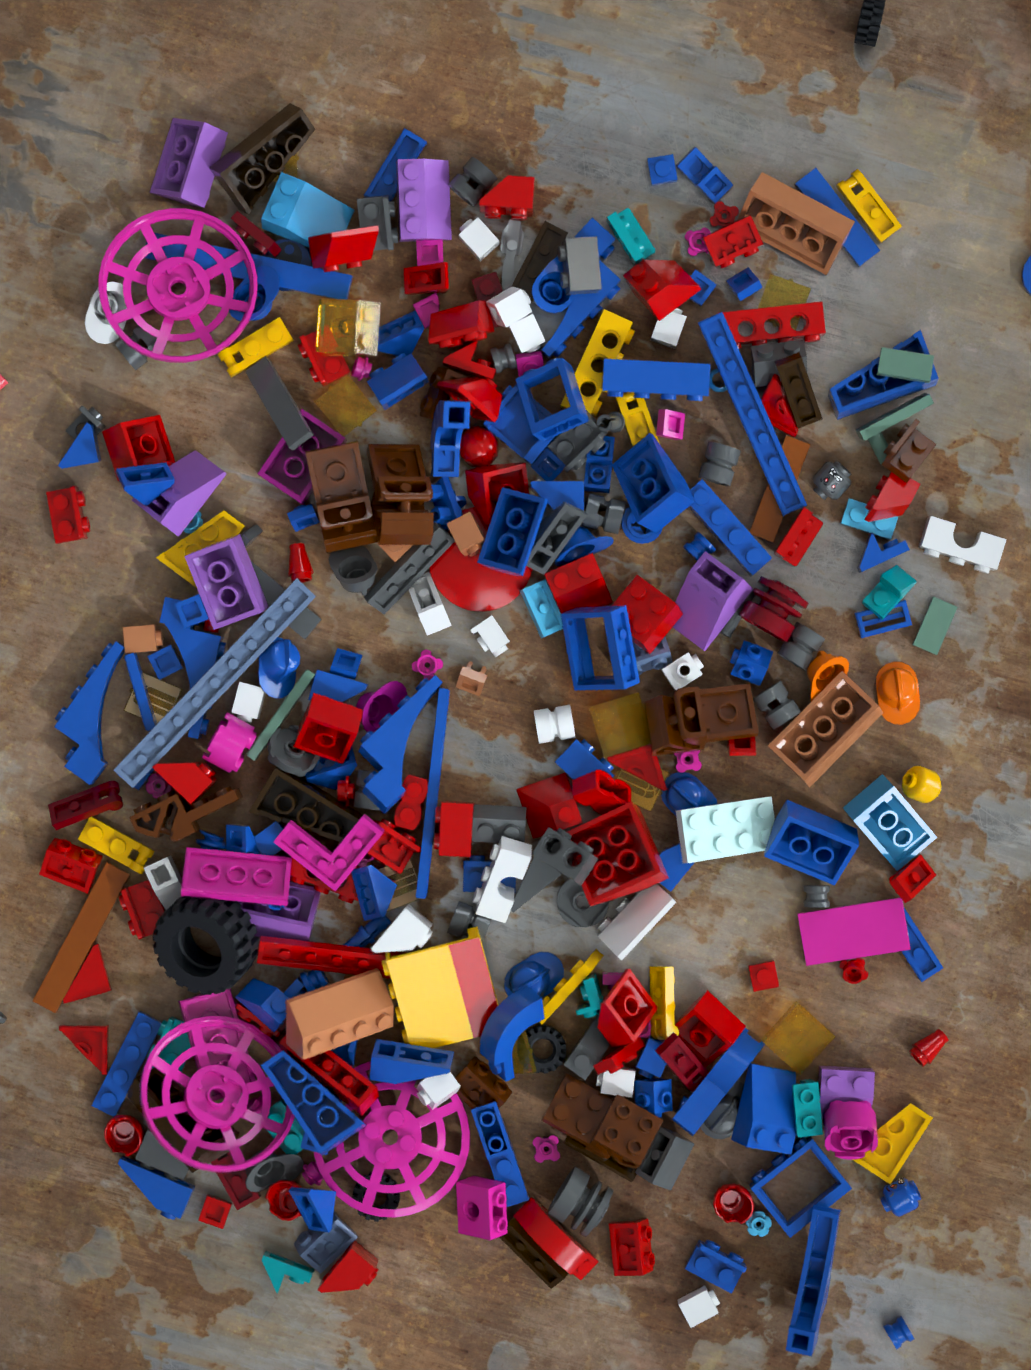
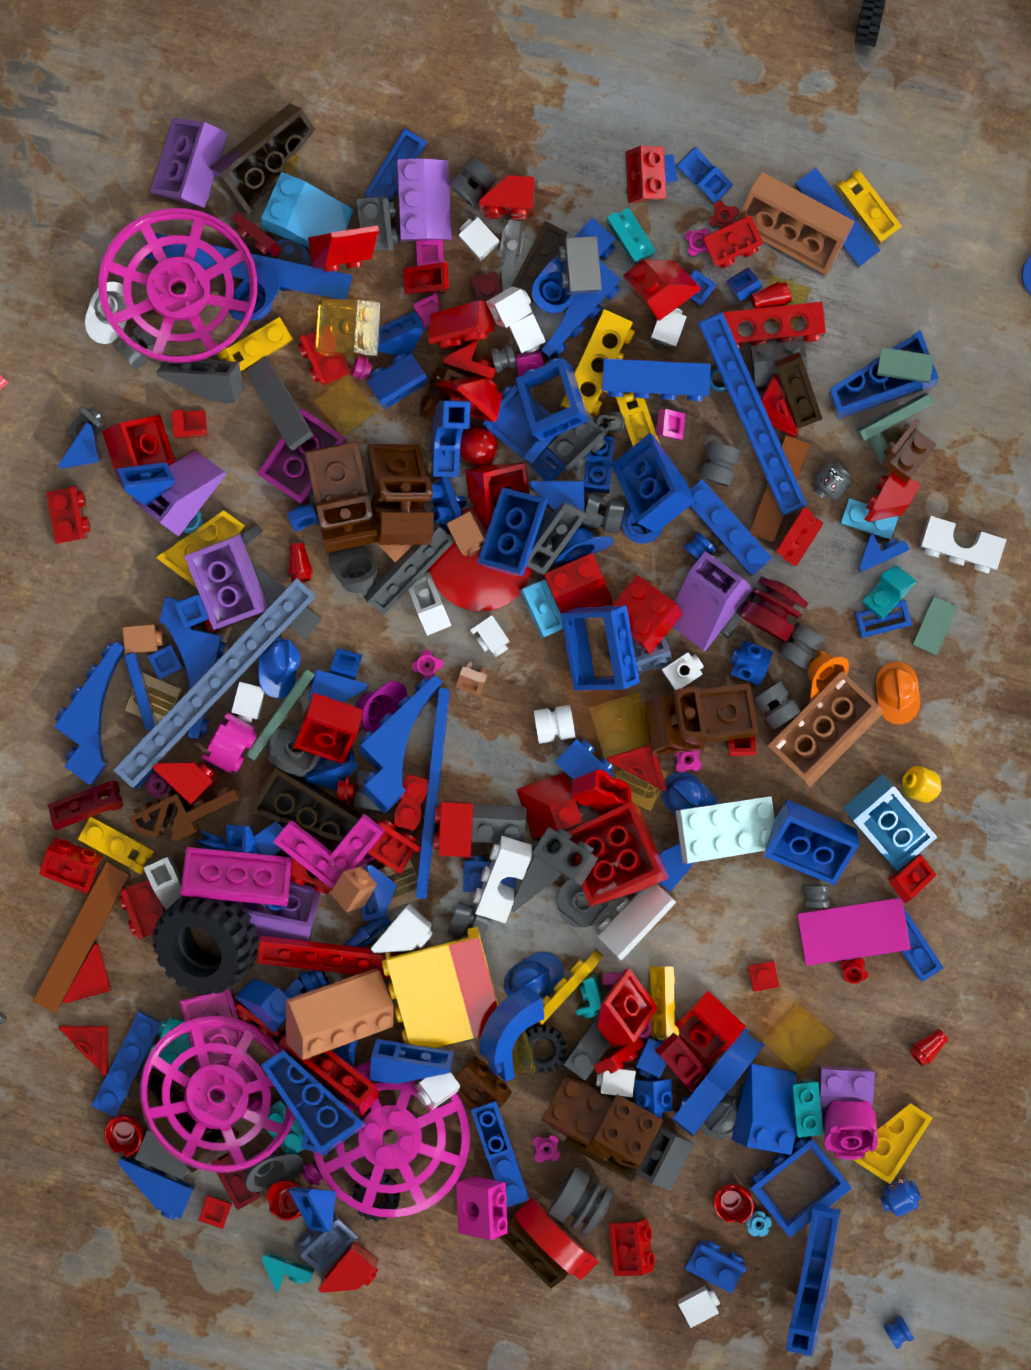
none -> dark grey slope [157,360,244,404]
none -> red panel [172,410,208,439]
none -> nougat brick [330,866,377,912]
none -> red bracket [625,146,666,204]
none -> red cone [750,281,792,309]

